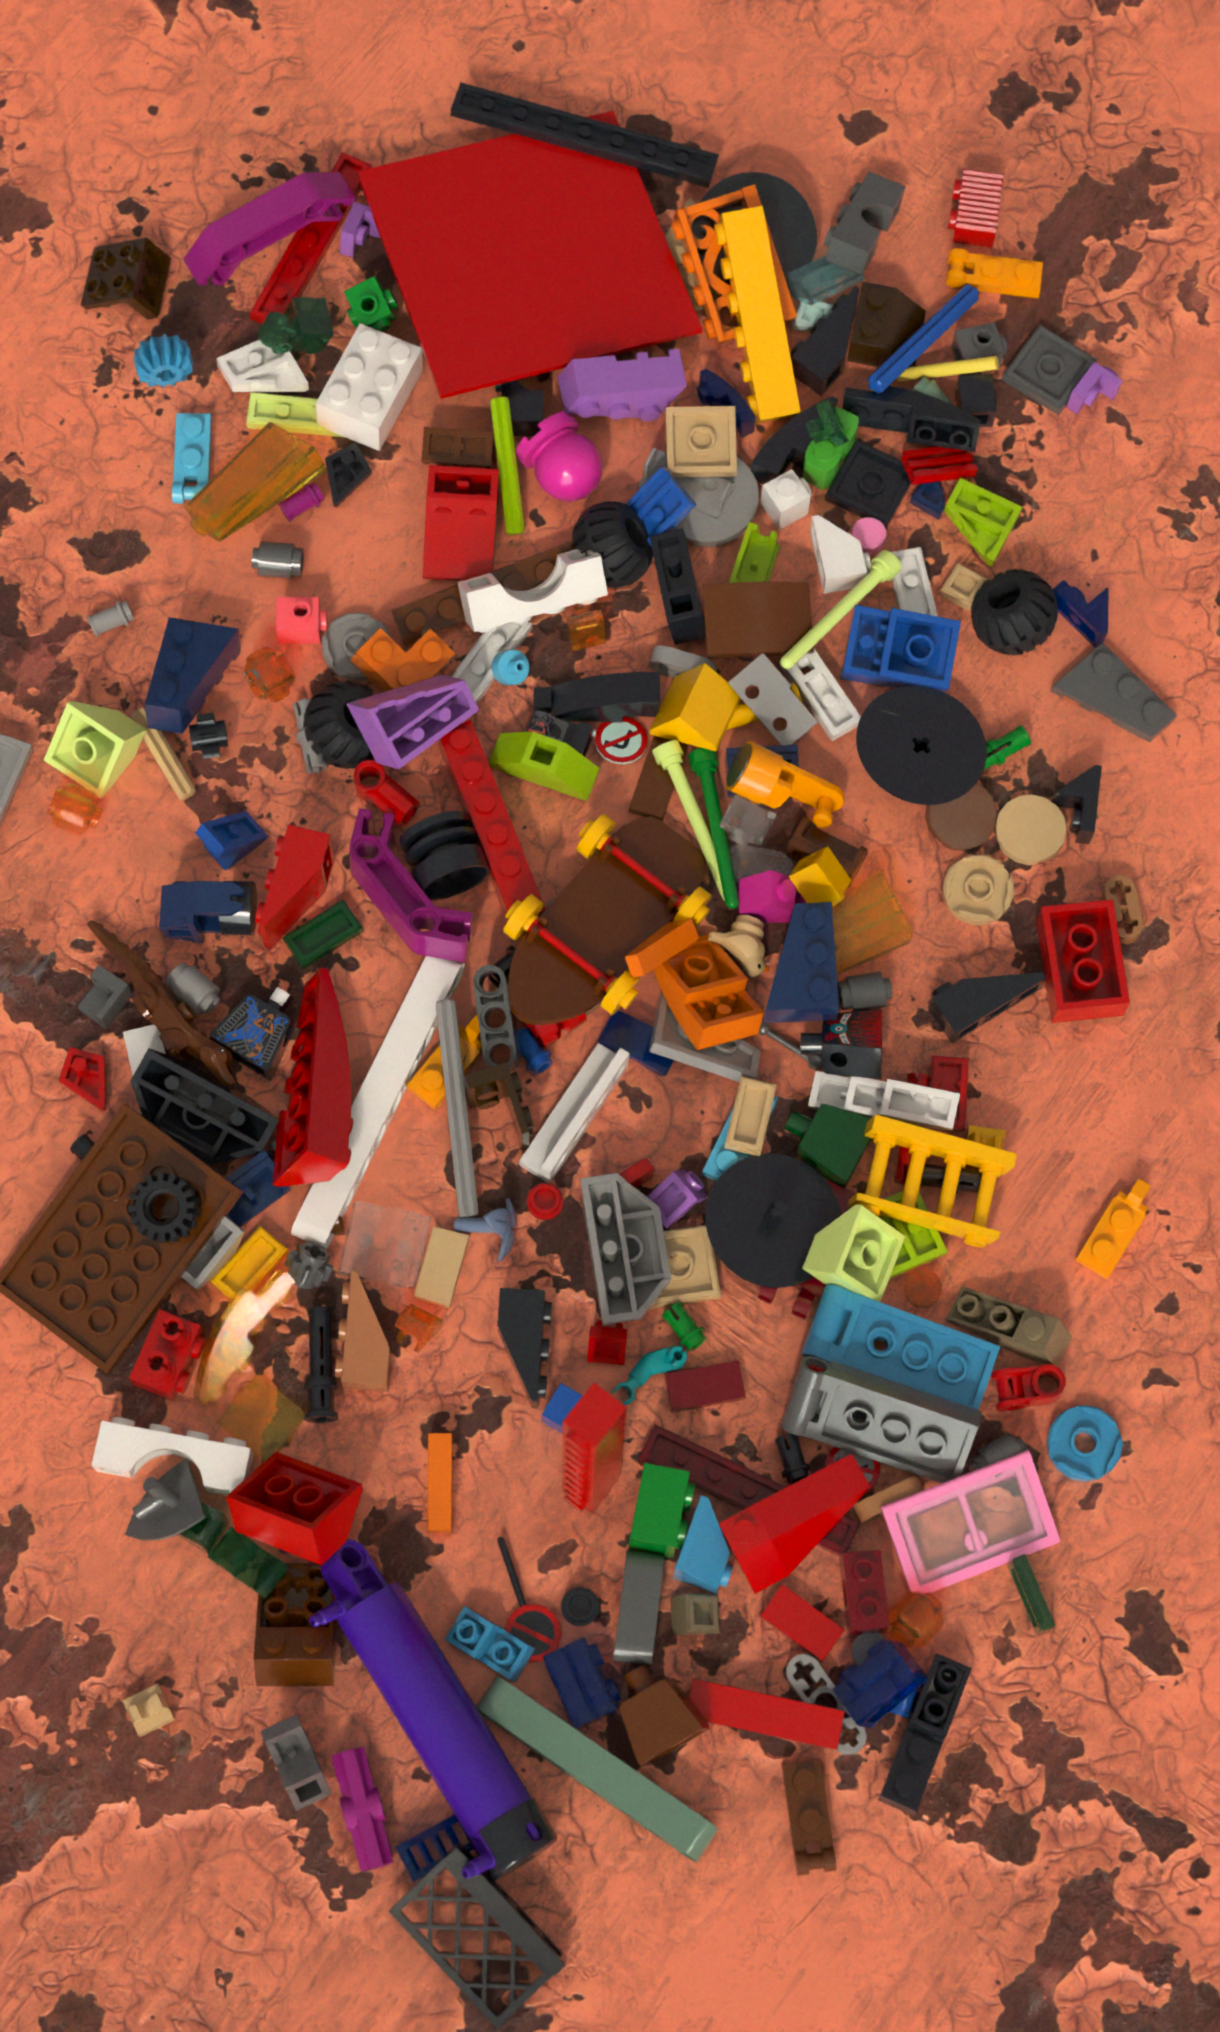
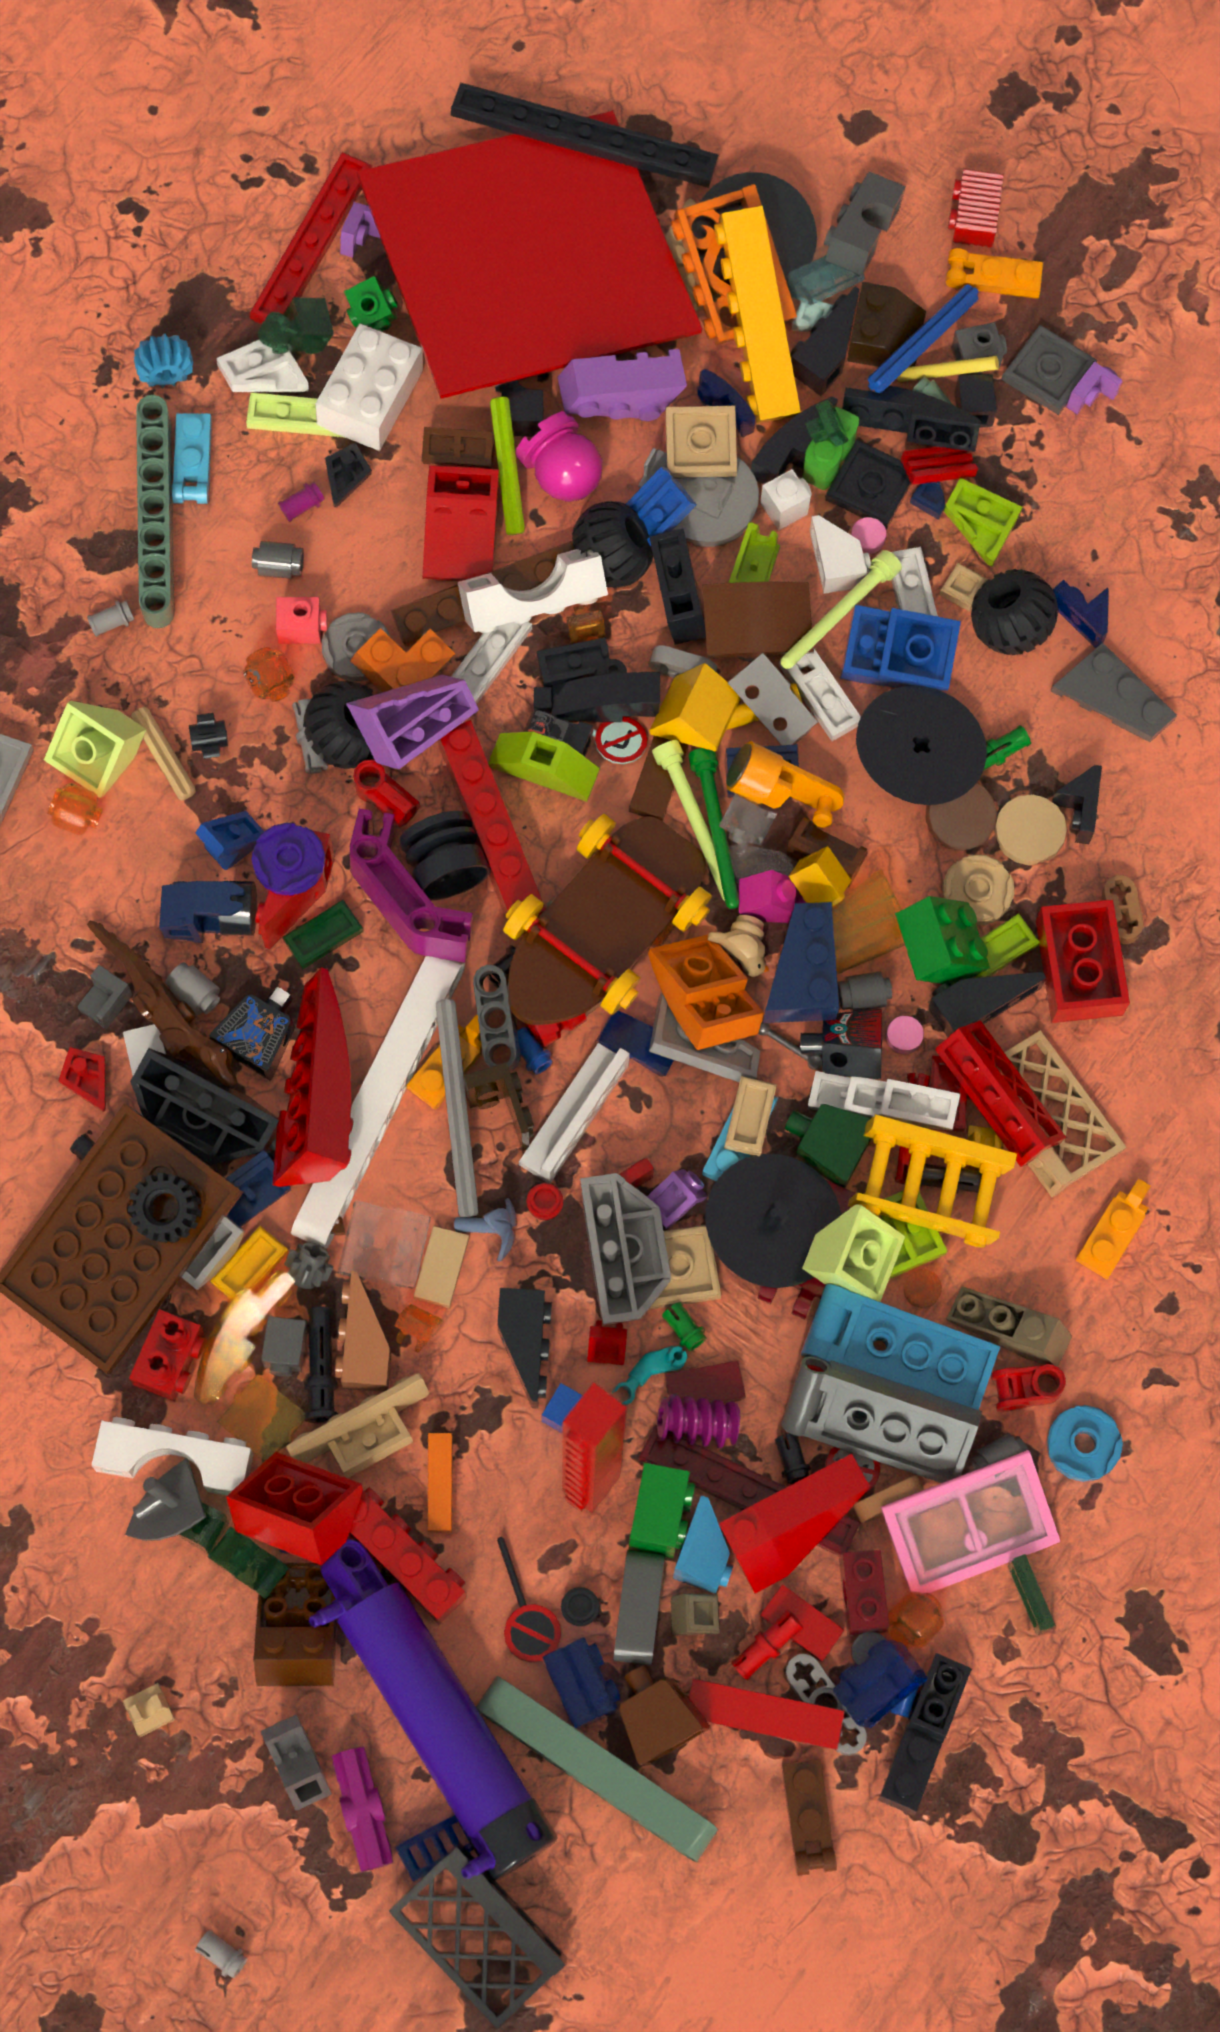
dark brown bracket [81,237,171,320] -> none
dark blue wedge [145,617,241,734] -> none
magenta piece [183,172,356,286] -> none
clear yellow slope [184,422,327,542] -> none
dark azure slope [445,1606,535,1682] -> none
medium azure tile [492,650,529,685] -> none
orange piece [625,918,699,978] -> none
none -> sand green beam [136,395,174,629]
none -> light grey pin [195,1929,248,1979]
none -> dark purple tile [251,822,326,896]
none -> dark grey brick [261,1316,308,1377]
none -> tan bracket [286,1373,429,1478]
none -> red brick [349,1487,466,1625]
none -> black hinge [537,637,627,687]
none -> magenta piece [657,1394,740,1449]
none -> red pin [731,1609,804,1680]
none -> bright pink tile [886,1016,924,1054]
none -> green brick [895,896,990,985]
none -> red fence [935,1020,1067,1167]
none -> lime tile [974,914,1040,978]
none -> tan fence [996,1030,1126,1198]

